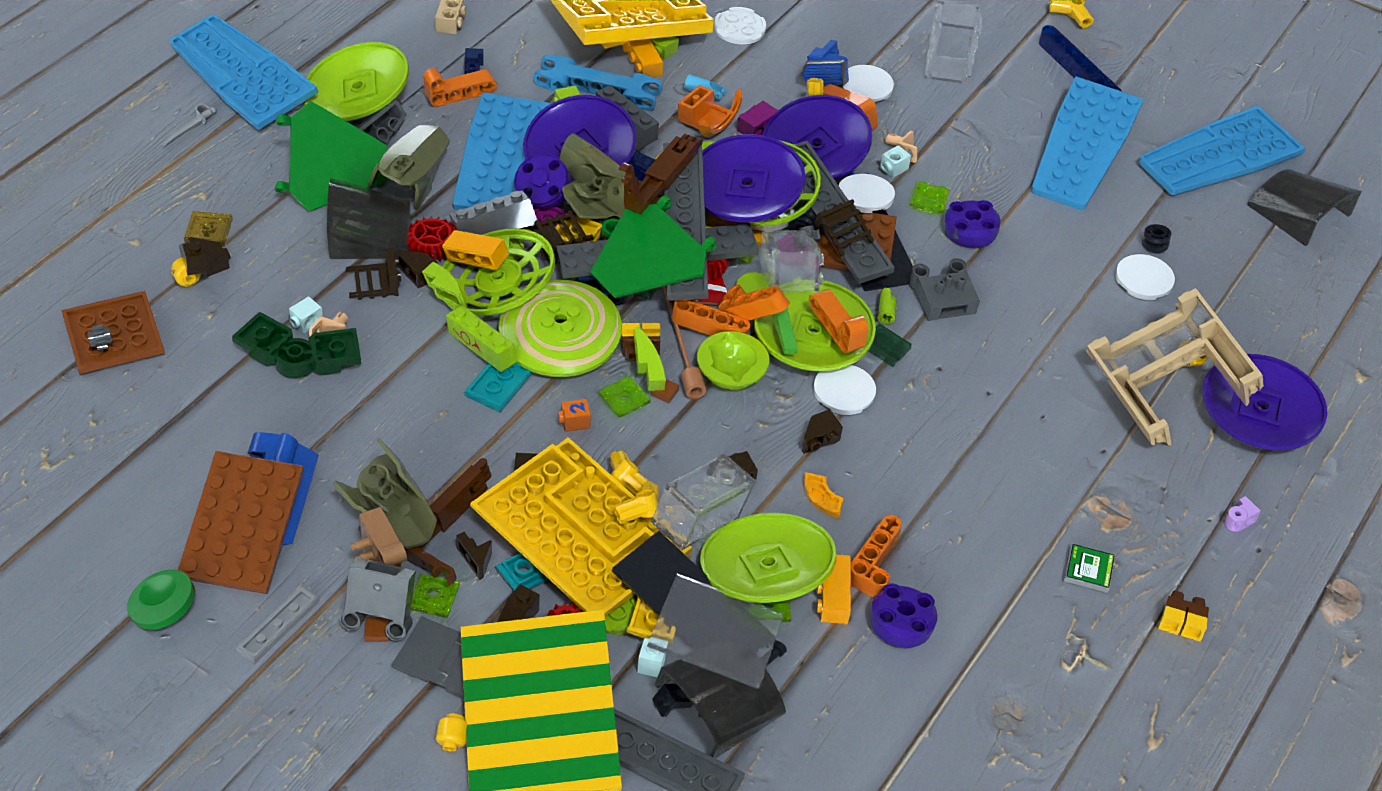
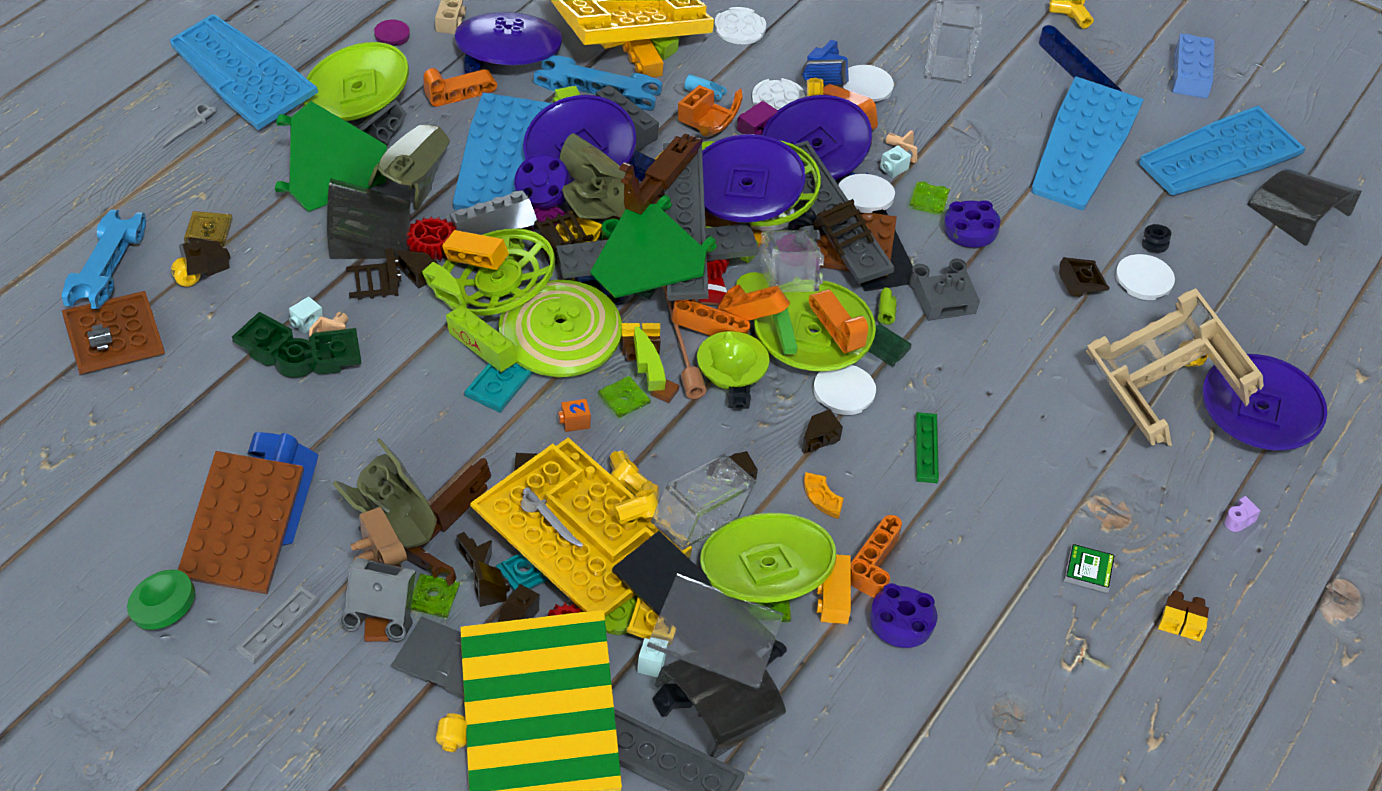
none -> dark azure piece [62,209,146,309]
none -> magenta tile [374,20,410,46]
none -> dark purple dish [455,12,562,65]
none -> dark brown slope [473,561,510,607]
none -> light grey sword [521,488,583,547]
none -> black bracket [728,385,751,409]
none -> white tile [752,78,806,110]
none -> green tile [915,412,939,484]
none -> dark brown slope [1059,257,1110,297]
none -> medium blue piece [1172,33,1215,99]

